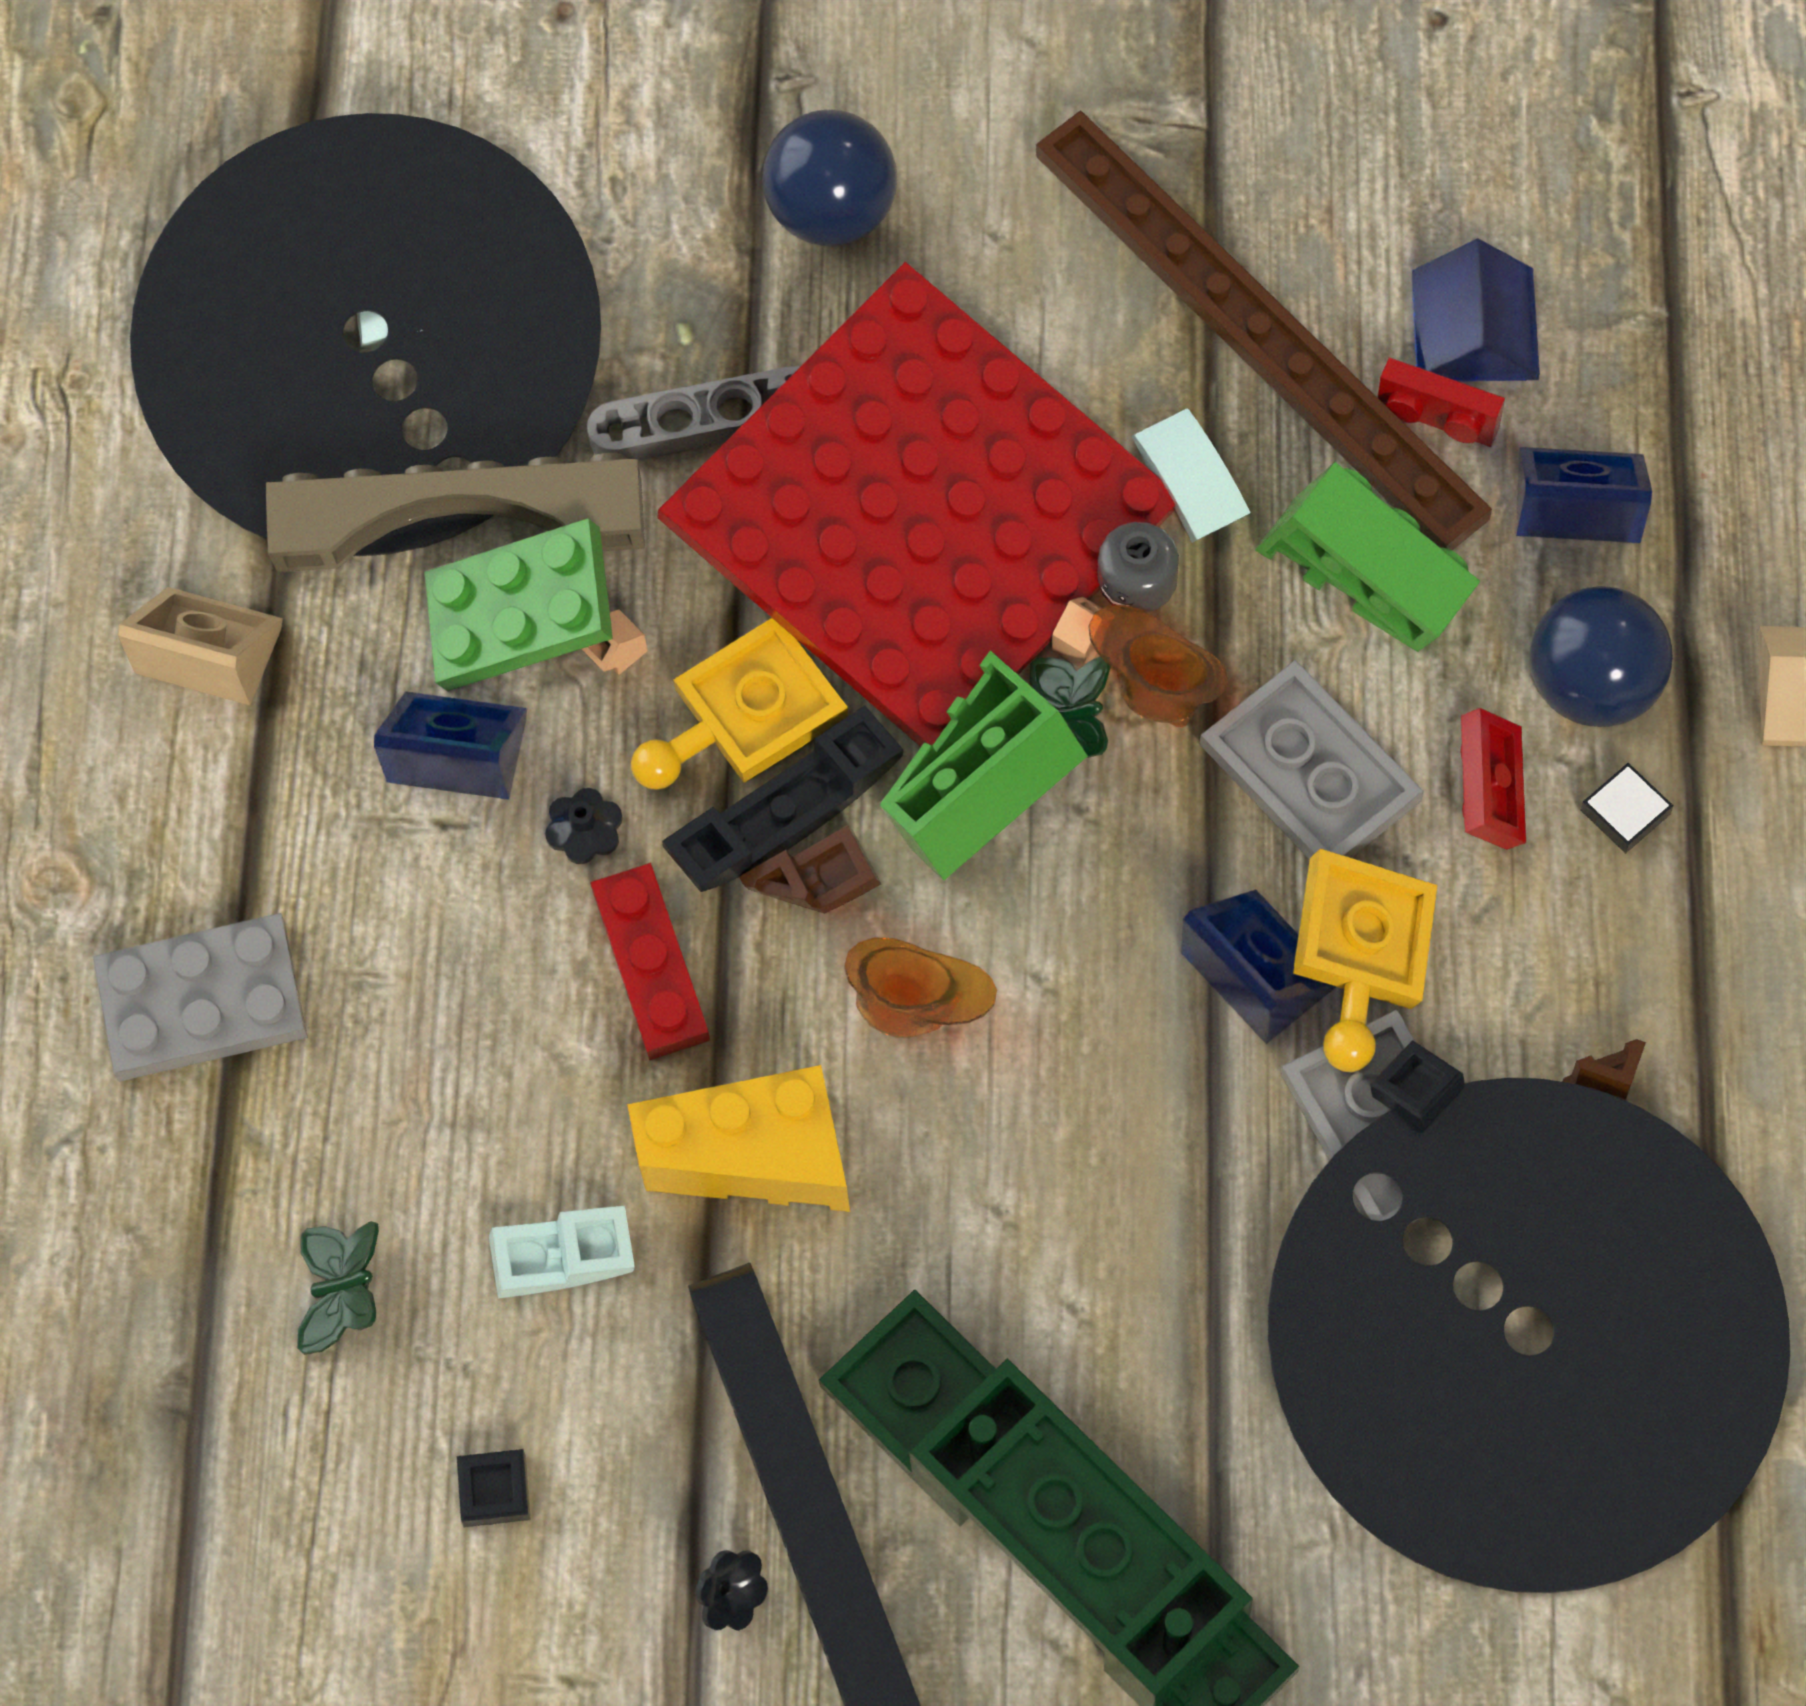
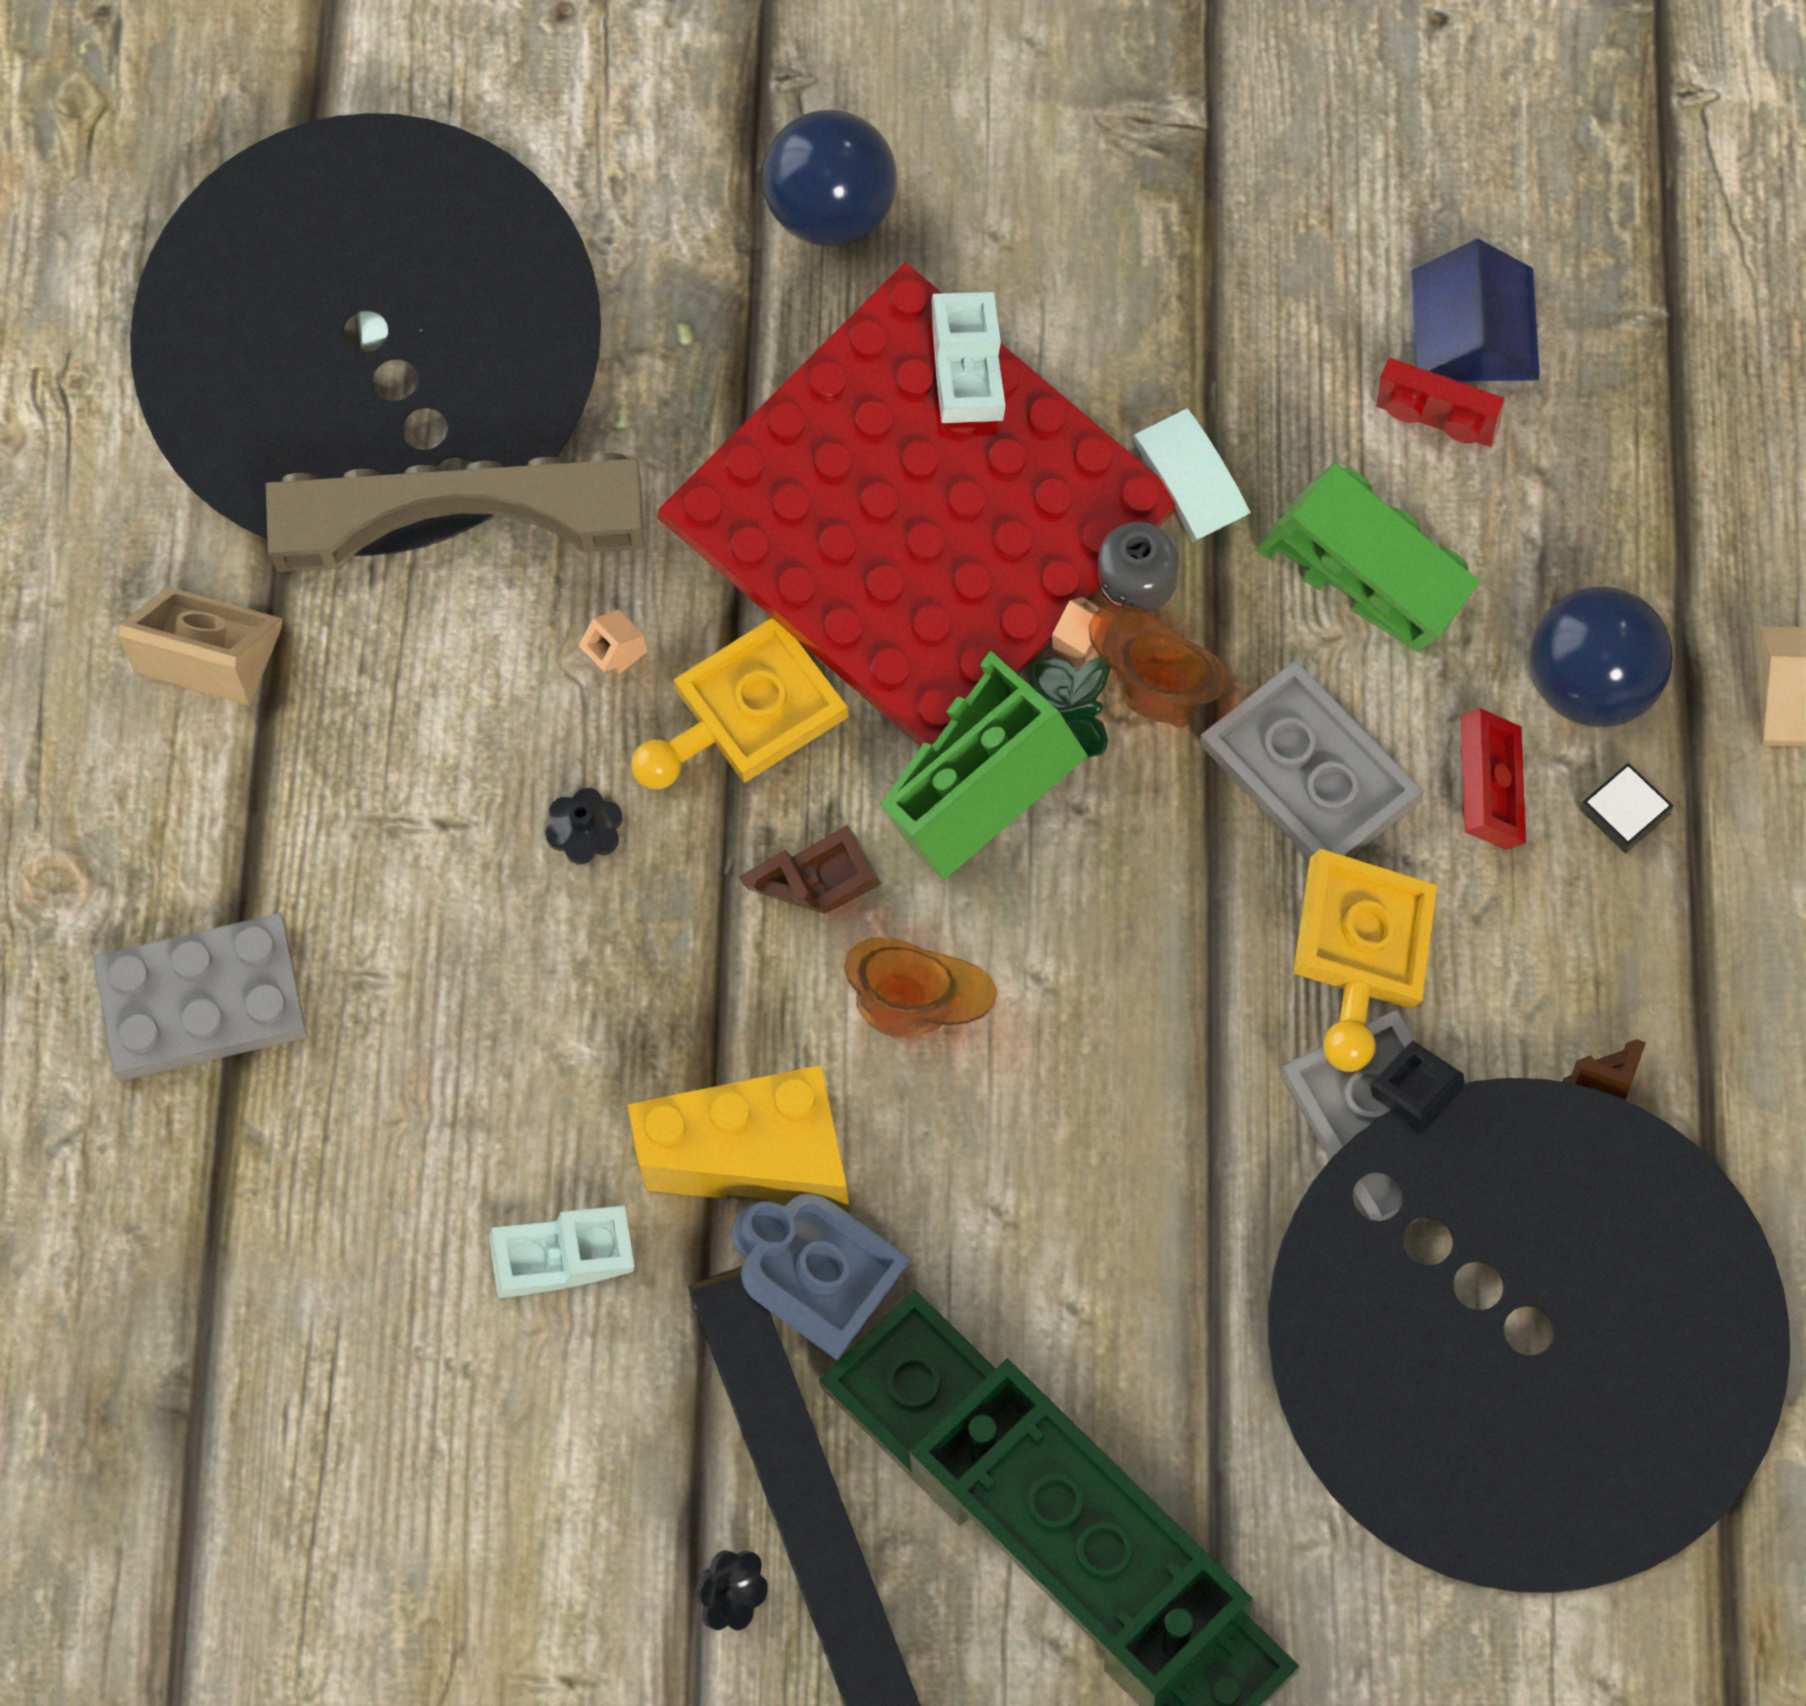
dark green piece [297,1221,379,1355] -> none
clear blue slope [374,691,527,800] -> none
bright green plate [425,518,613,691] -> none
black tile [457,1449,531,1527] -> none
light grey beam [587,366,800,460] -> none
red plate [590,863,711,1061] -> none
black slope [662,705,904,892] -> none
reddish brown plate [1036,110,1492,550] -> none
clear blue slope [1181,889,1336,1044] -> none
clear blue slope [1516,447,1652,543] -> none
none -> sand blue plate [731,1194,912,1360]
none -> light aqua slope [932,292,1005,423]

